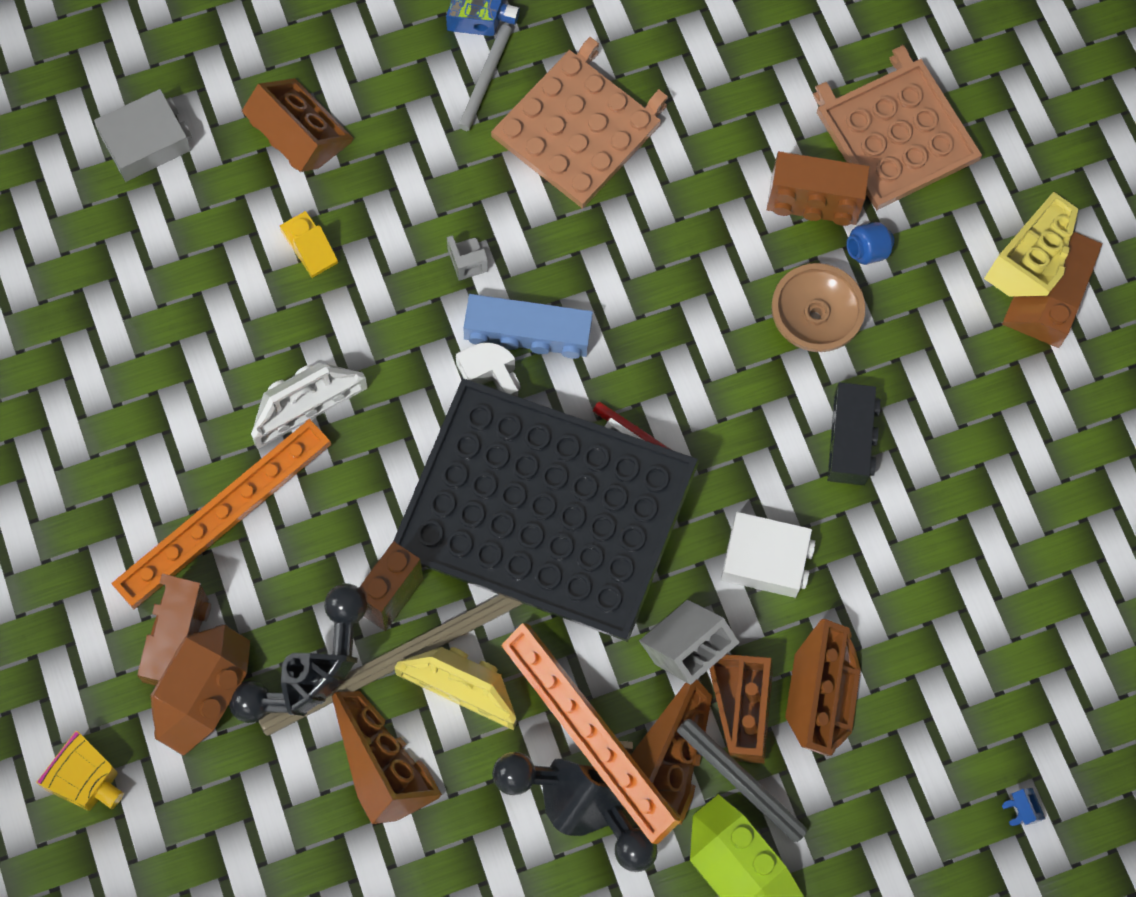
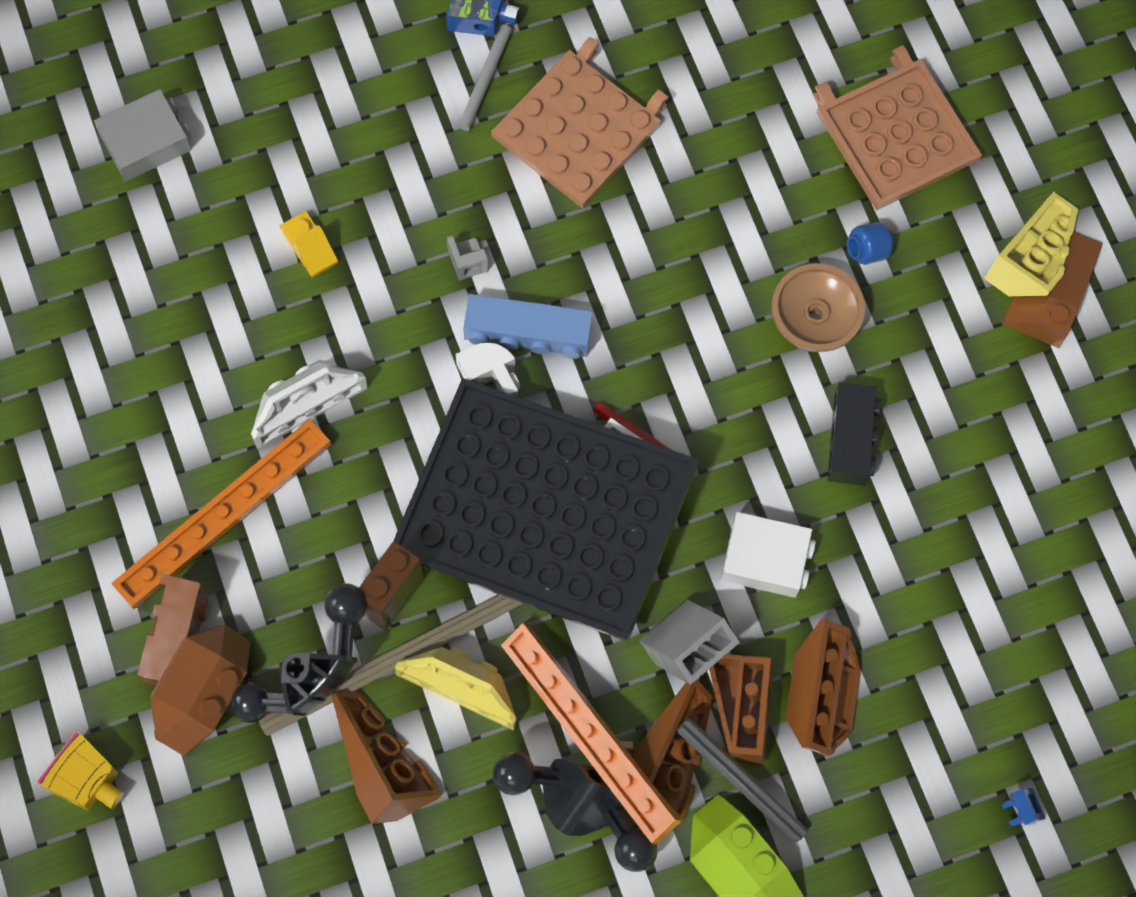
dark orange slope [242,78,354,172] -> none
dark orange brick [766,151,870,226] -> none

